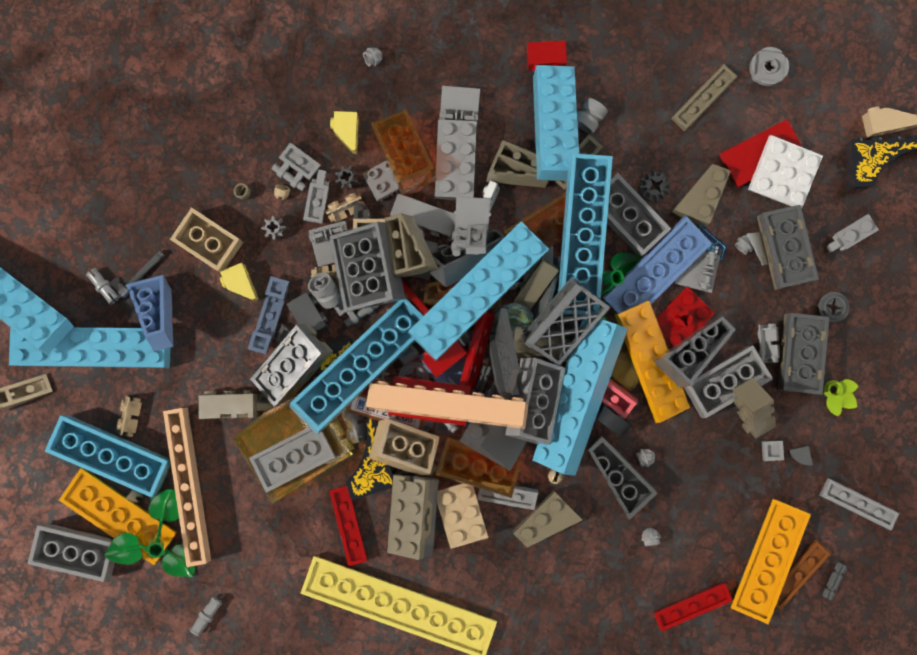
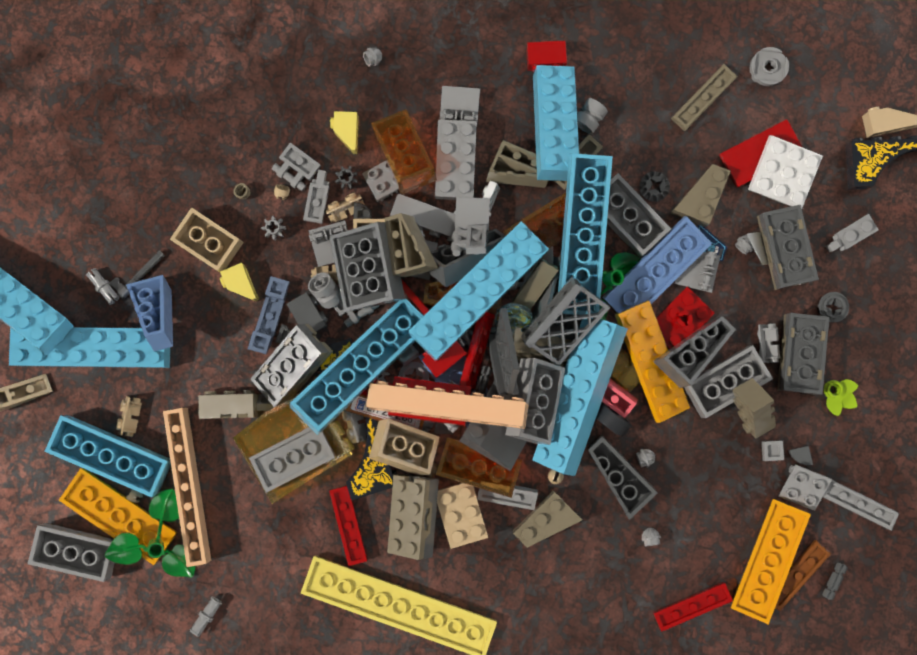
none -> light grey hinge [779,464,832,511]

